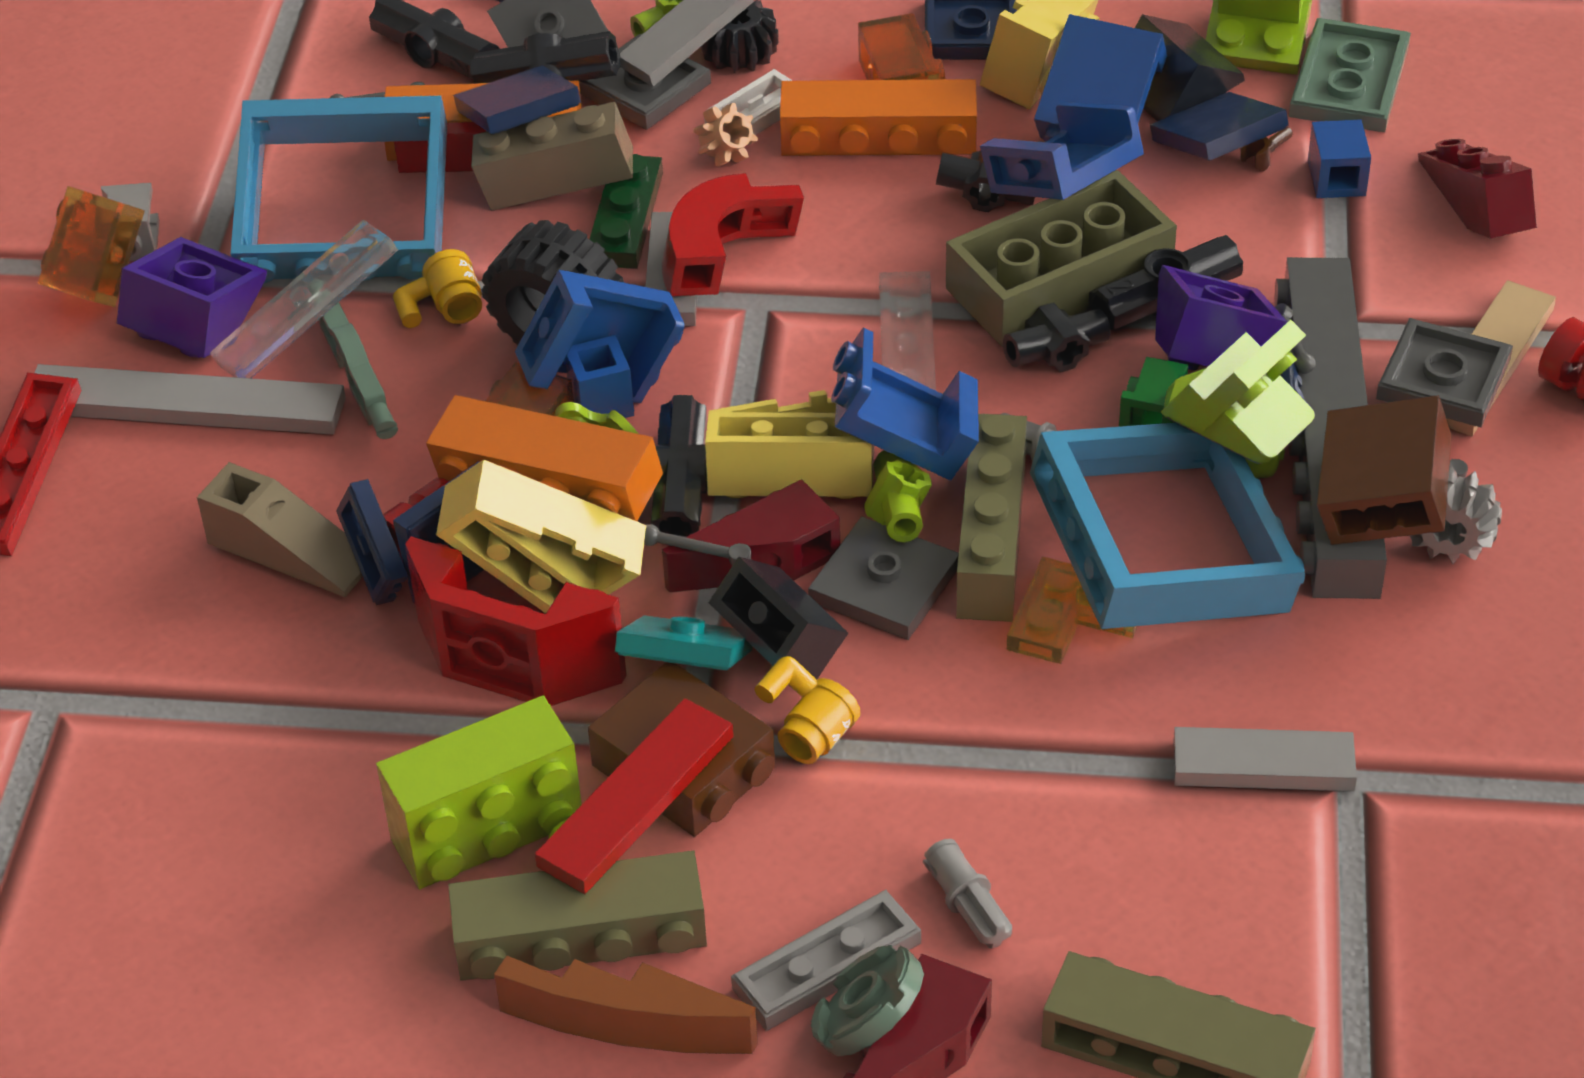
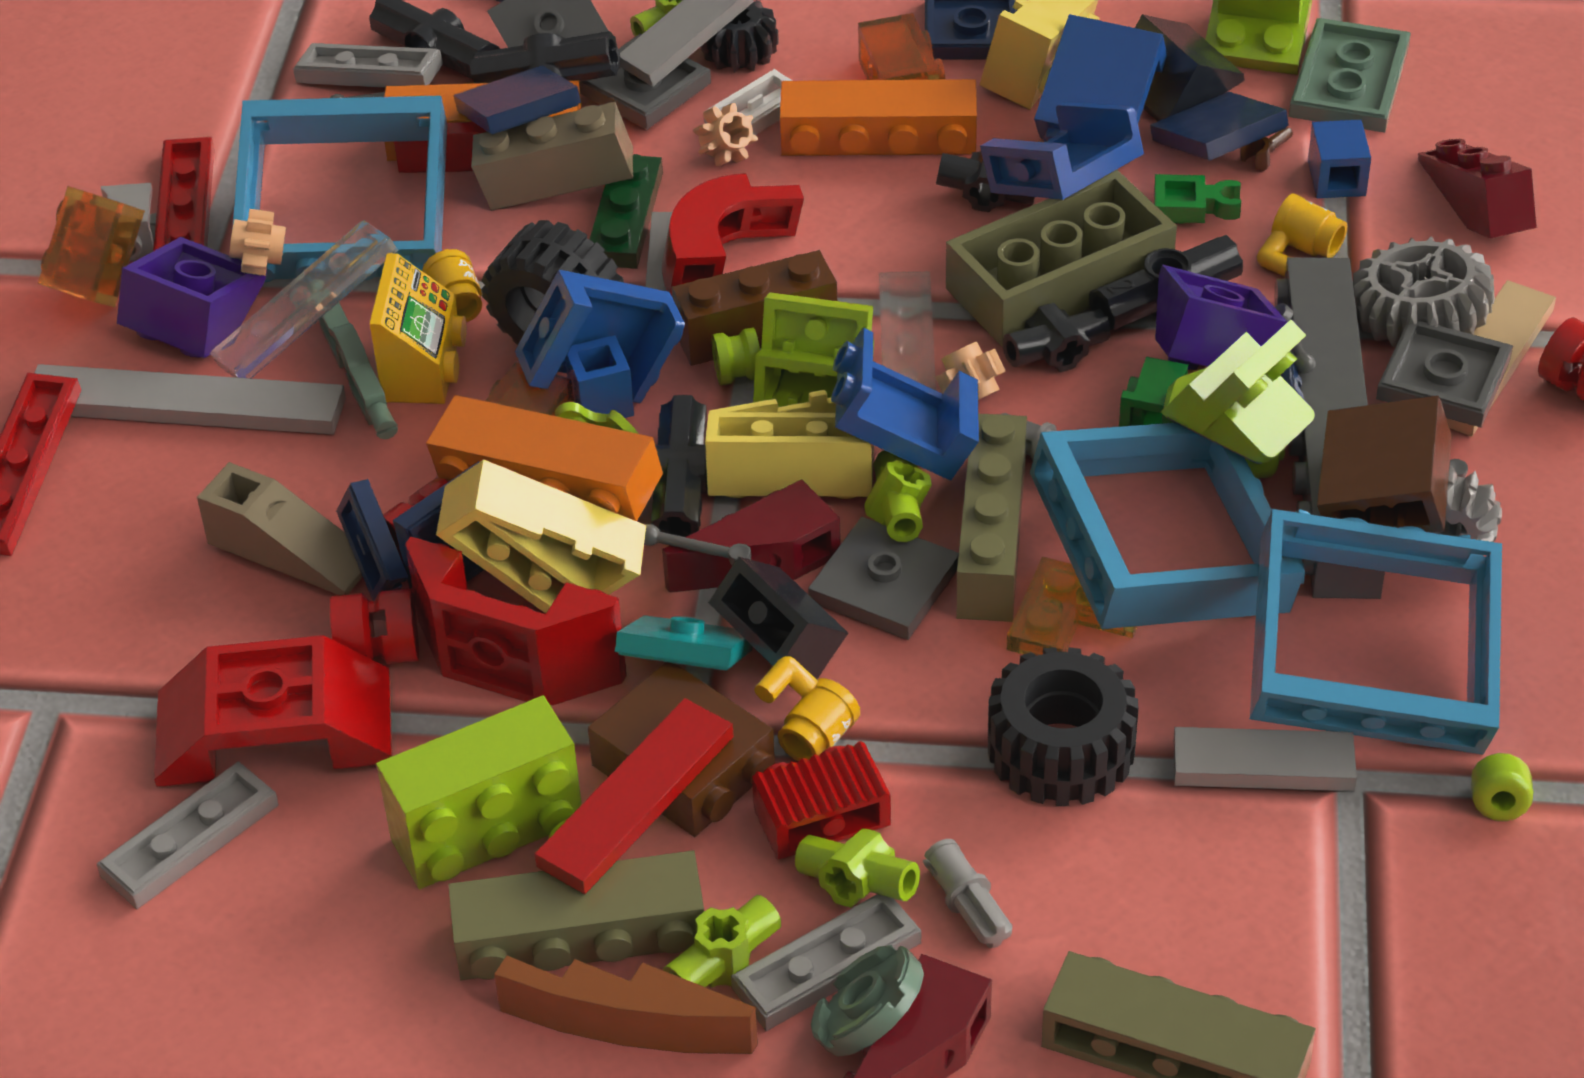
none -> light grey tile [96,761,279,909]
none -> red tile [153,137,215,251]
none -> red slope [154,635,392,787]
none -> light nougat gear [229,209,286,276]
none -> light grey tile [293,43,443,87]
none -> red wheel [330,588,419,664]
none -> yellow slope [369,253,467,404]
none -> lime axle [663,895,781,987]
none -> reddish brown brick [672,250,837,366]
none -> lime wheel [711,327,760,386]
none -> red brick [752,741,891,860]
none -> lime piece [753,292,875,407]
none -> lime axle [795,828,920,908]
none -> light nougat gear [935,342,1006,400]
none -> black tyre [988,647,1139,806]
none -> green plate [1154,174,1241,224]
none -> dark azure window [1249,509,1502,754]
none -> yellow piece [1256,193,1348,277]
none -> light grey gear [1353,236,1495,347]
none -> lime piece [1471,753,1534,821]

